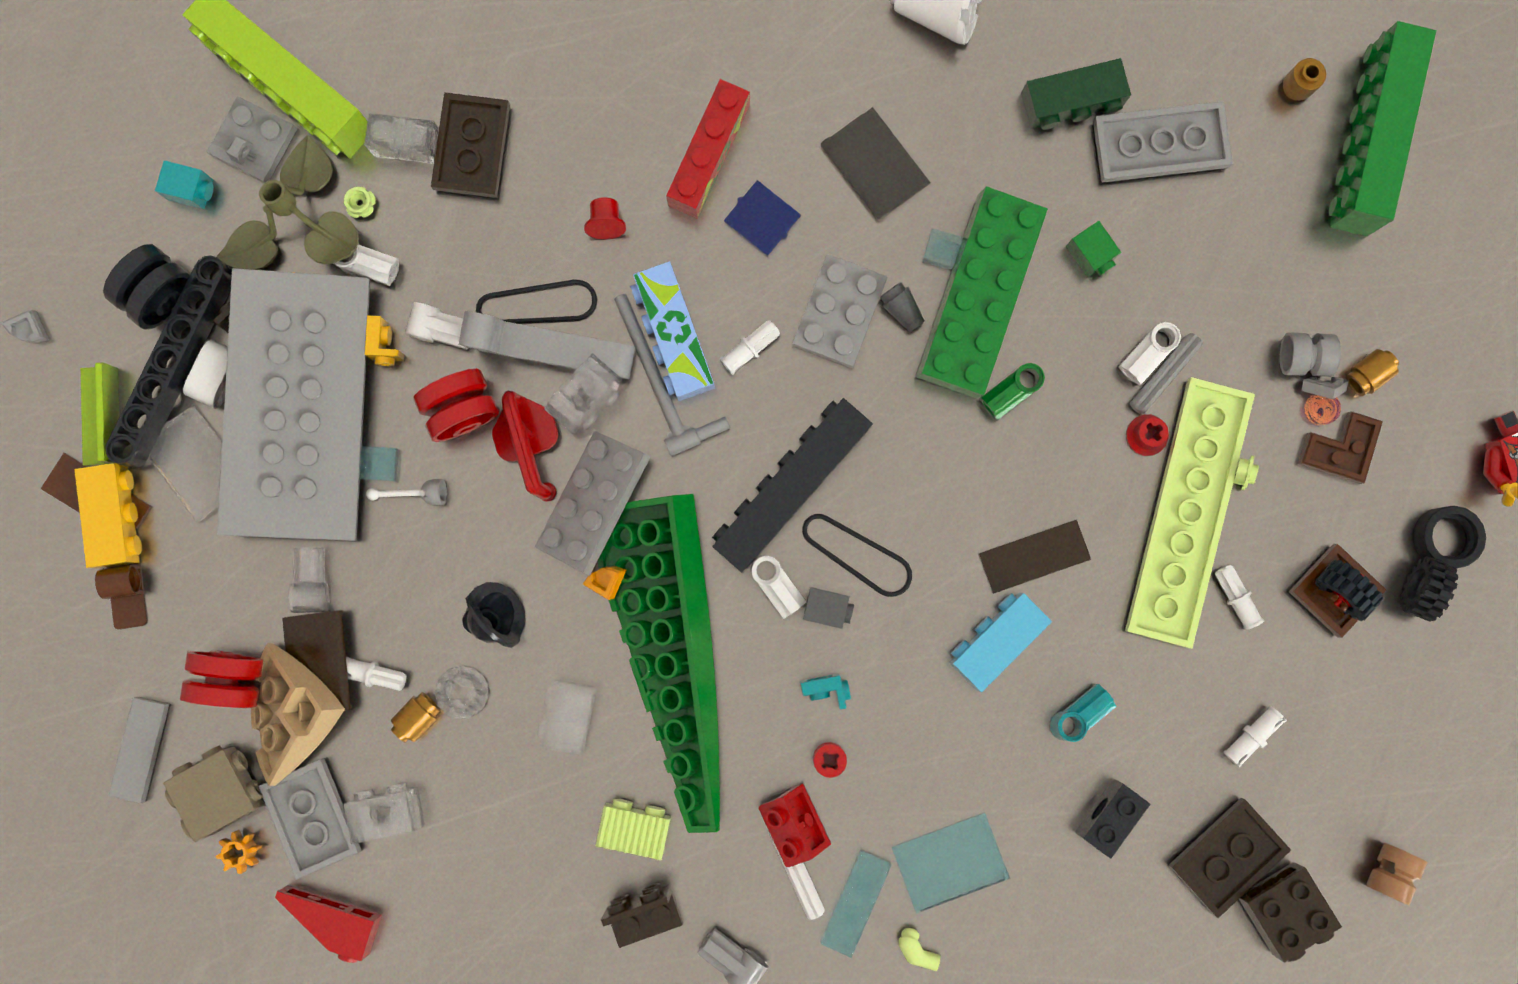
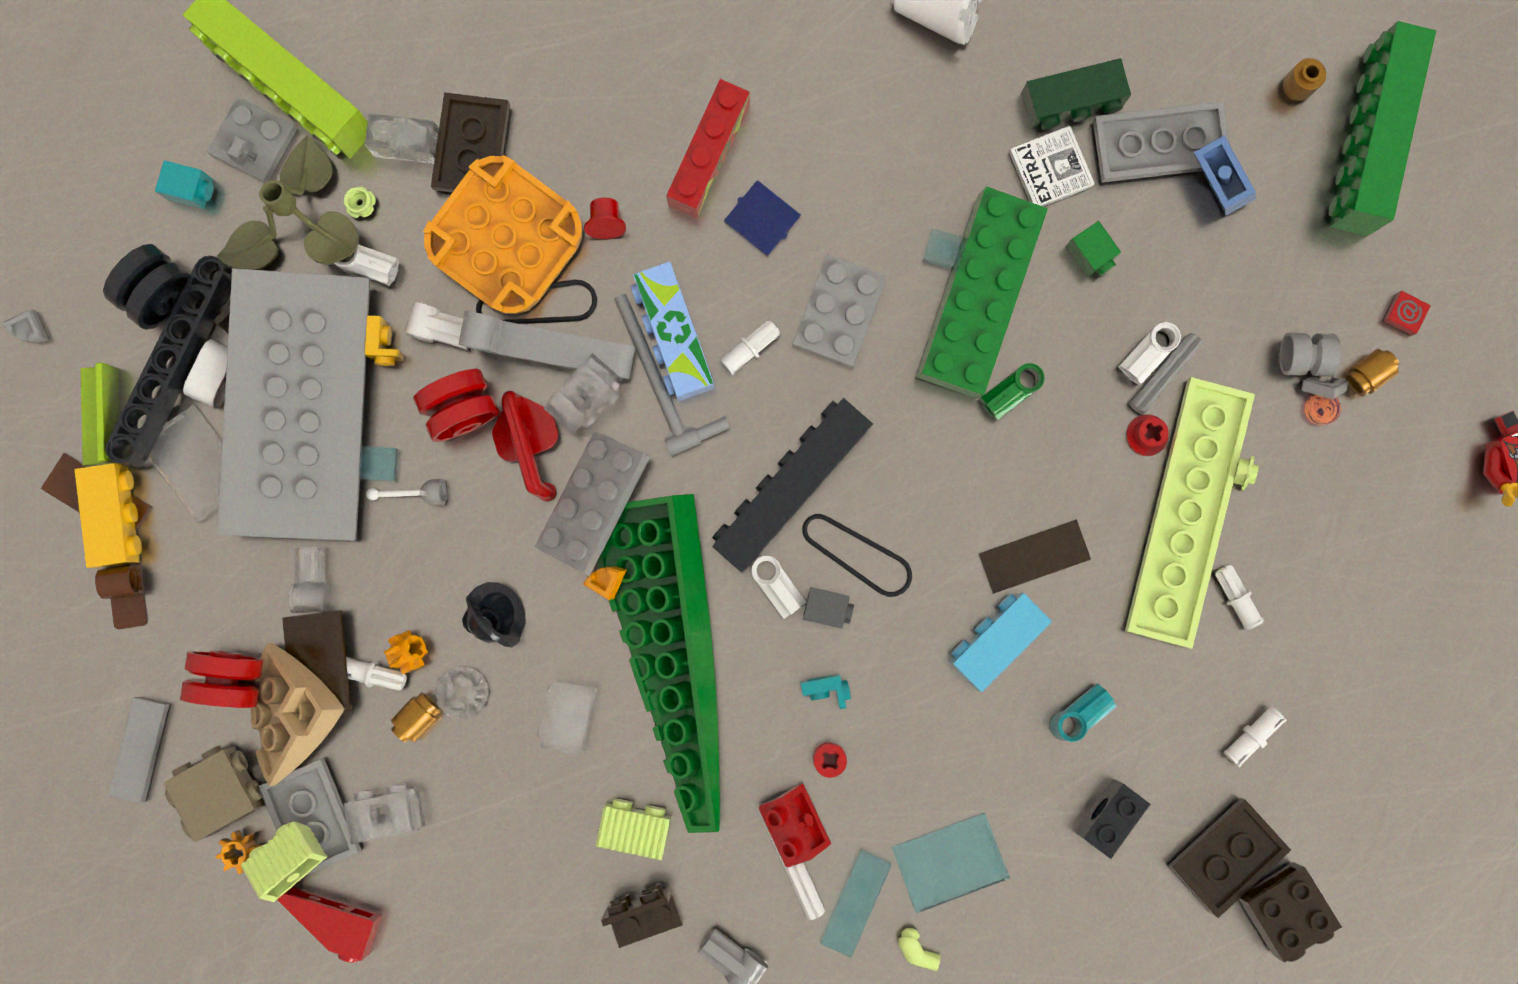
clear smoke piece [821,107,931,221] -> none
dark grey cone [880,282,925,332] -> none
plate [1289,544,1386,638] -> none
reddish brown tile [1298,411,1383,484] -> none
medium nougat wheel [1366,842,1428,906] -> none
black tyre [1400,556,1458,622] -> none
black tyre [1413,506,1486,568] -> none
none -> yellowish green brick [241,821,327,902]
none -> light orange gear [384,630,428,674]
none -> light orange tile [423,155,583,315]
none -> white tile [1009,126,1095,207]
none -> medium blue slope [1194,135,1256,215]
none -> red tile [1383,291,1431,336]

